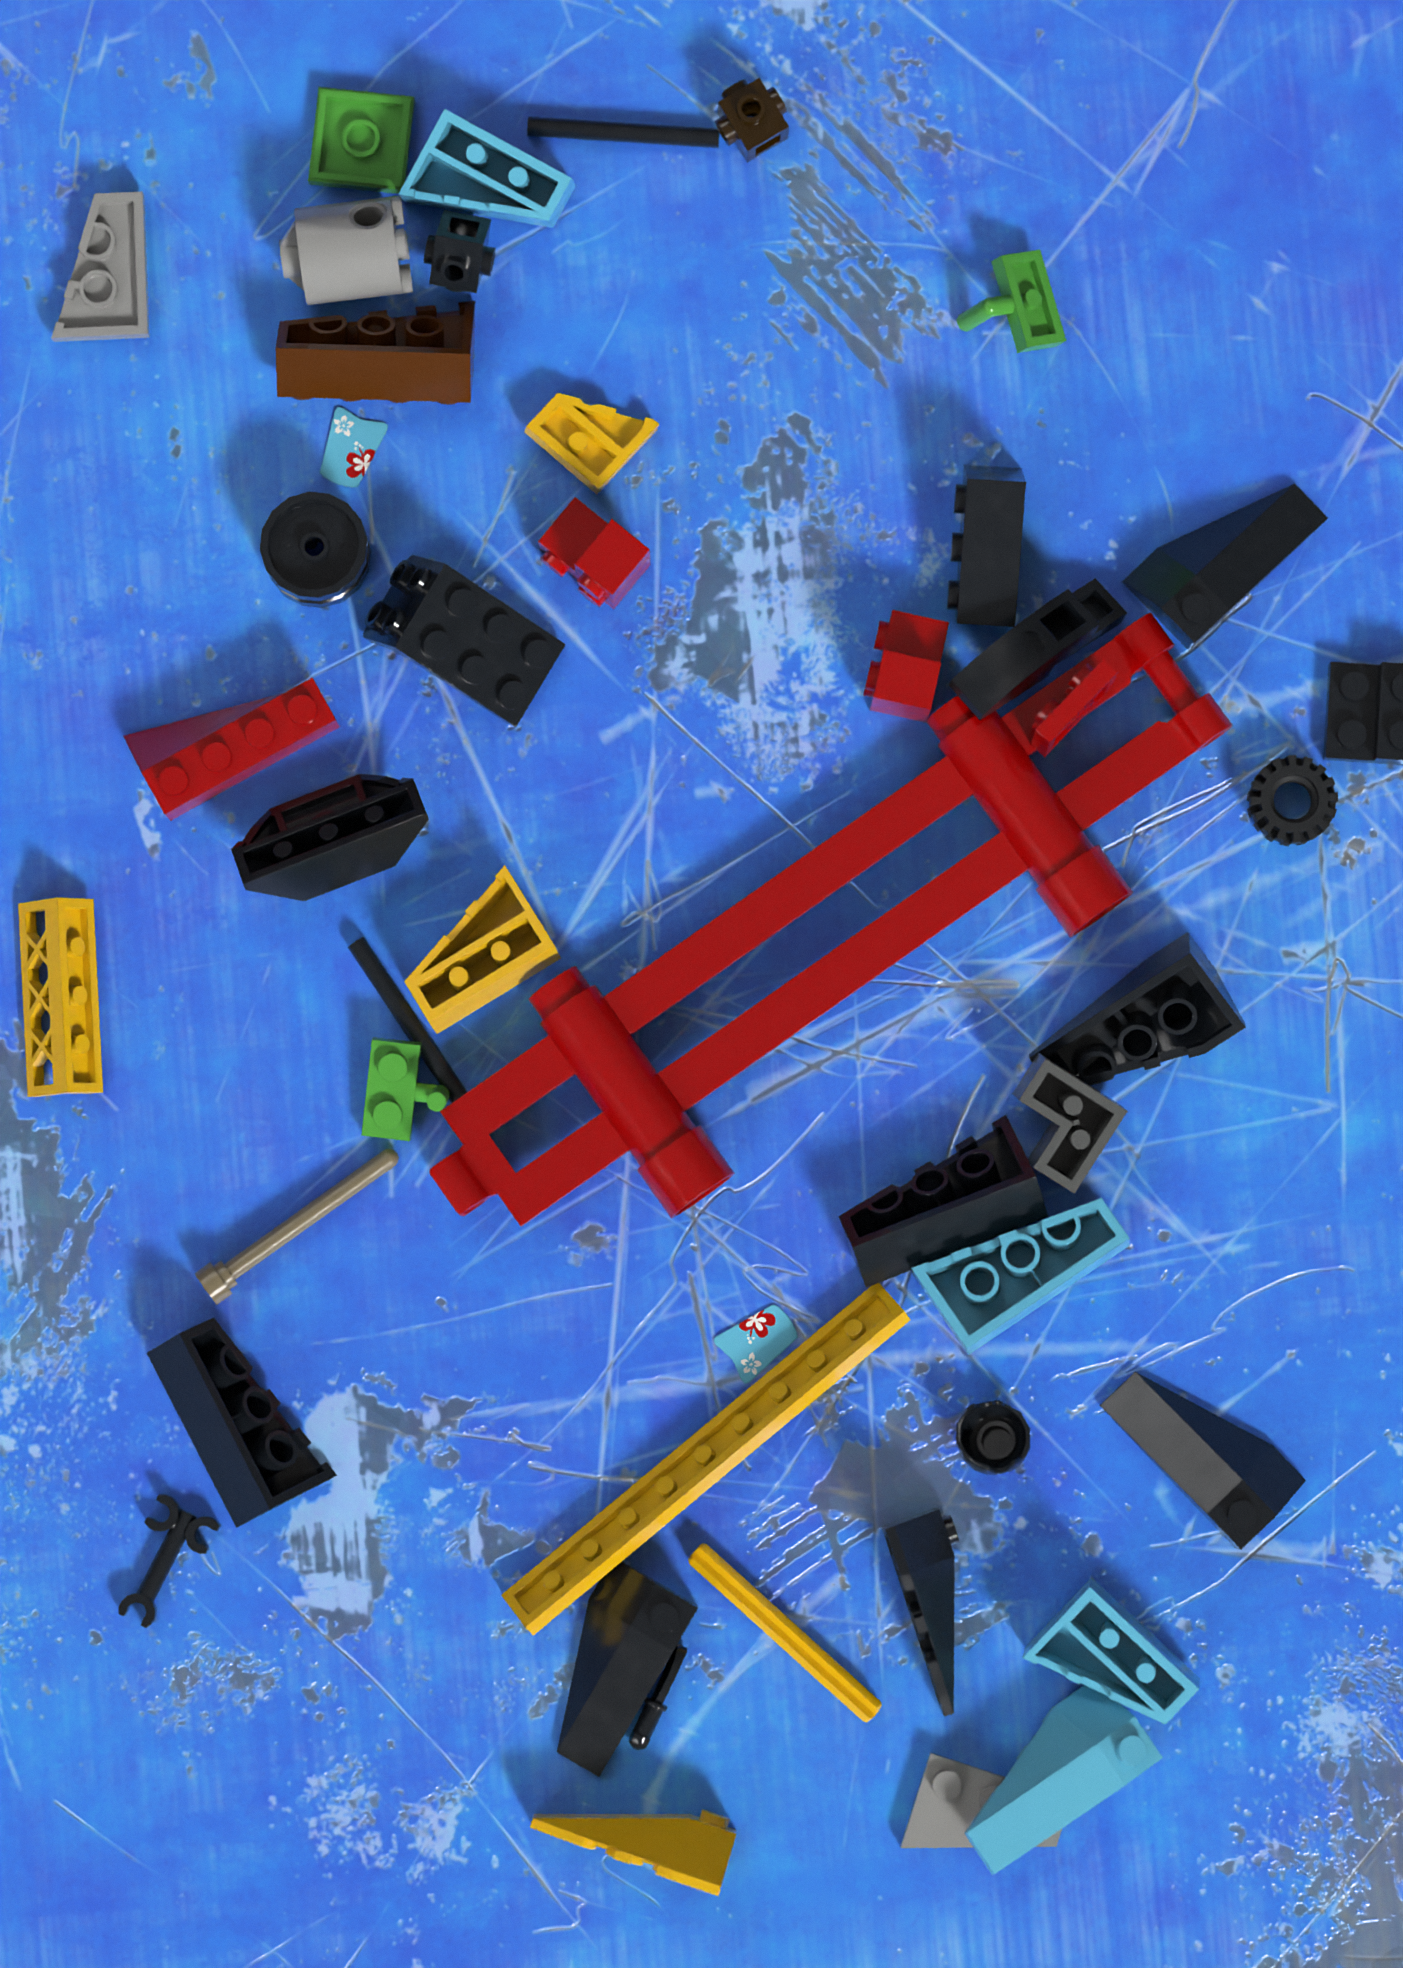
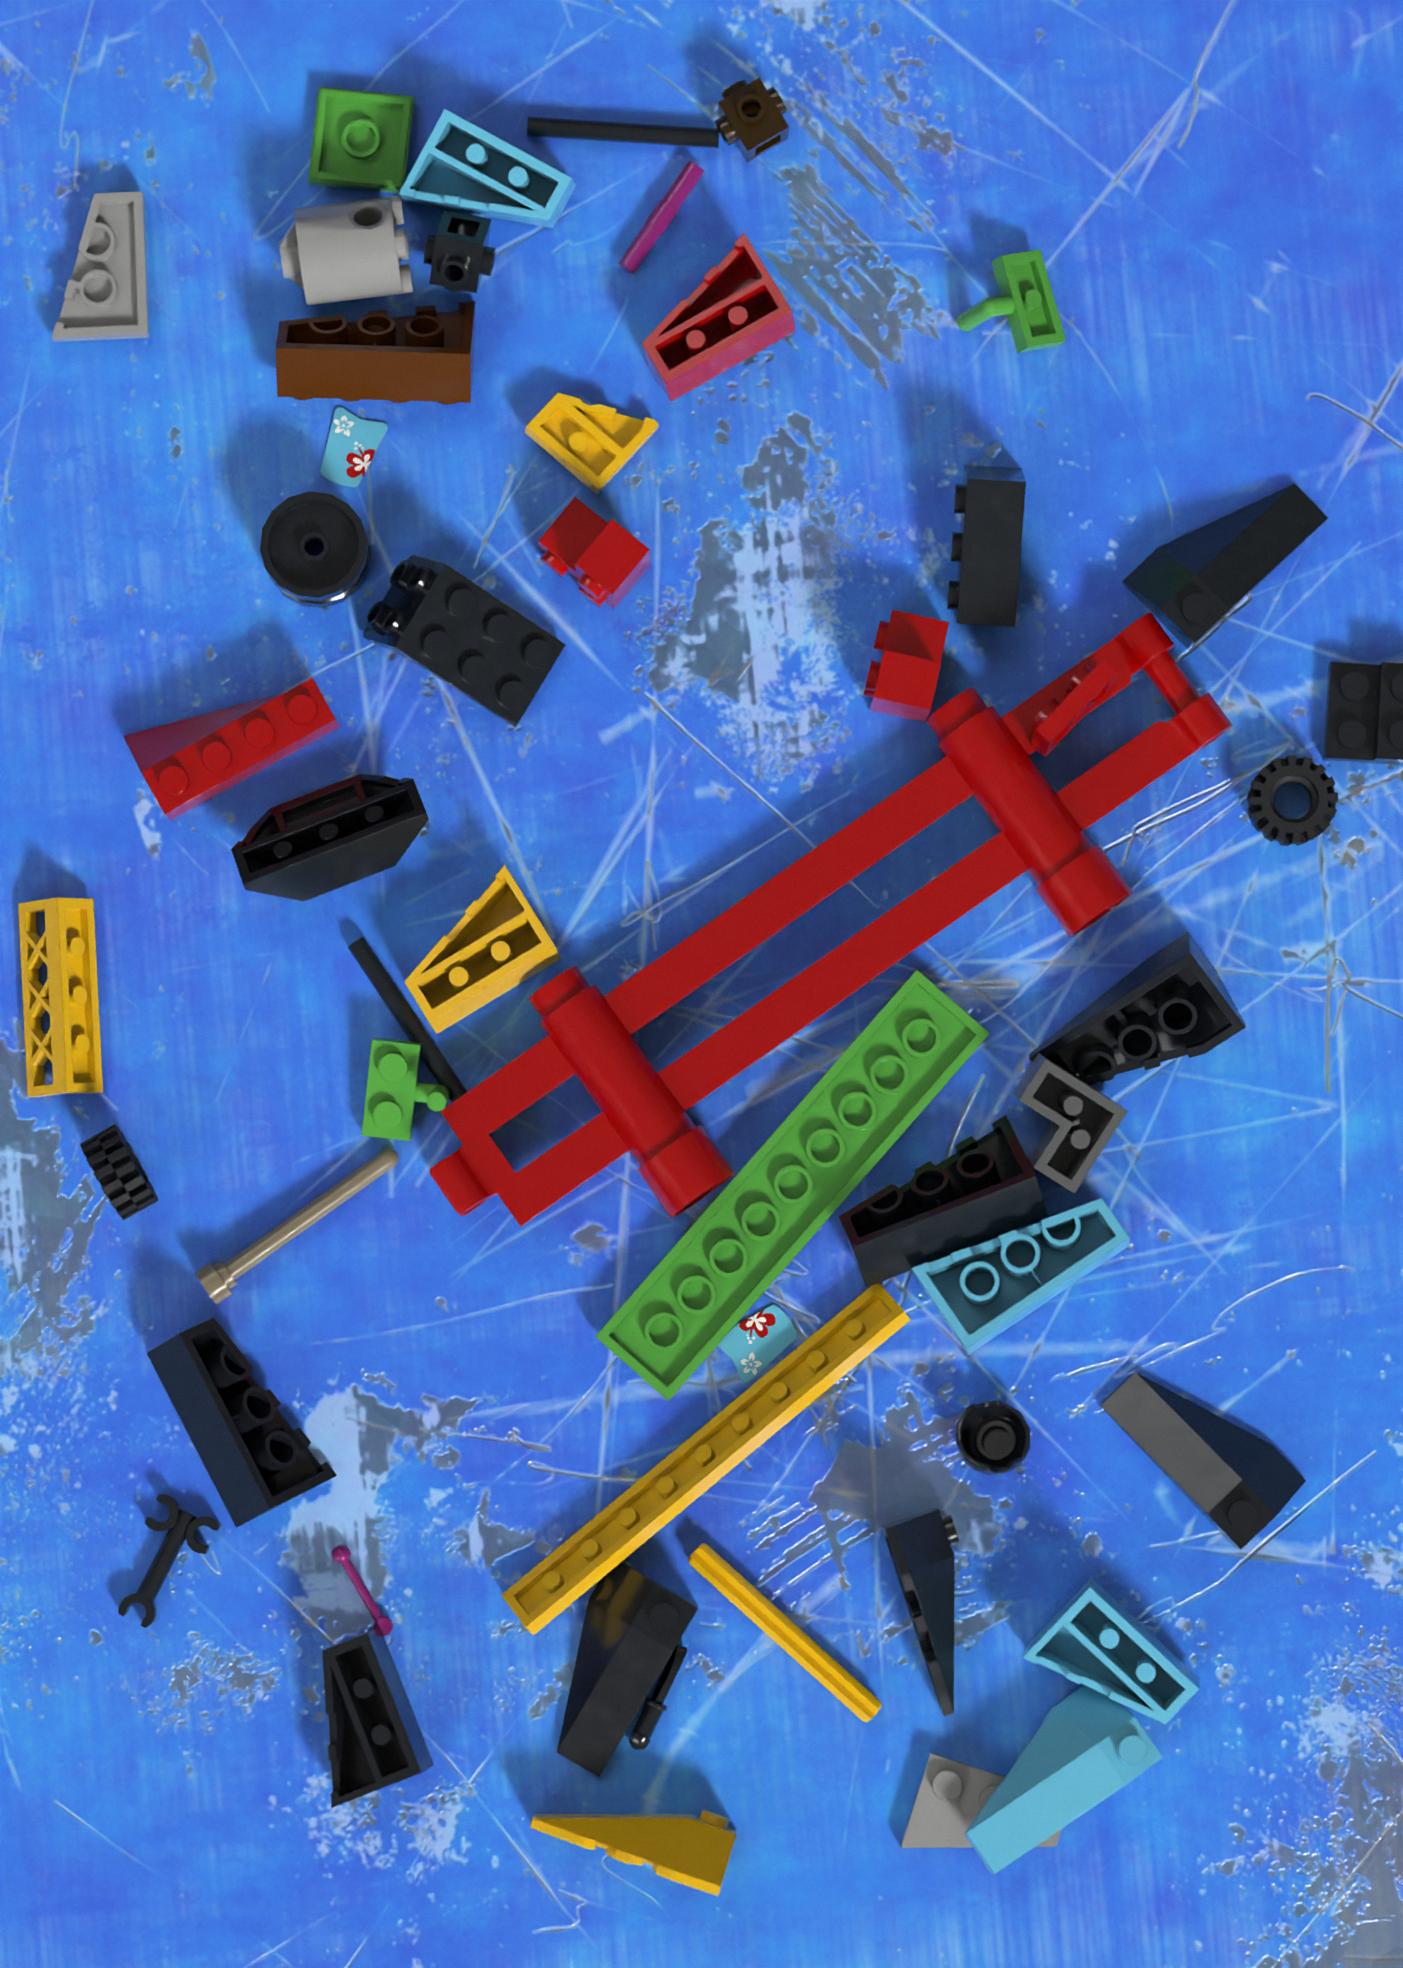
black slope [949,578,1127,720] -> none
none -> black tyre [80,1124,158,1220]
none -> black wedge [322,1627,434,1808]
none -> magenta hinge [331,1544,393,1636]
none -> bright green plate [595,970,990,1401]
none -> magenta piece [618,161,704,274]
none -> red wedge [642,233,796,402]

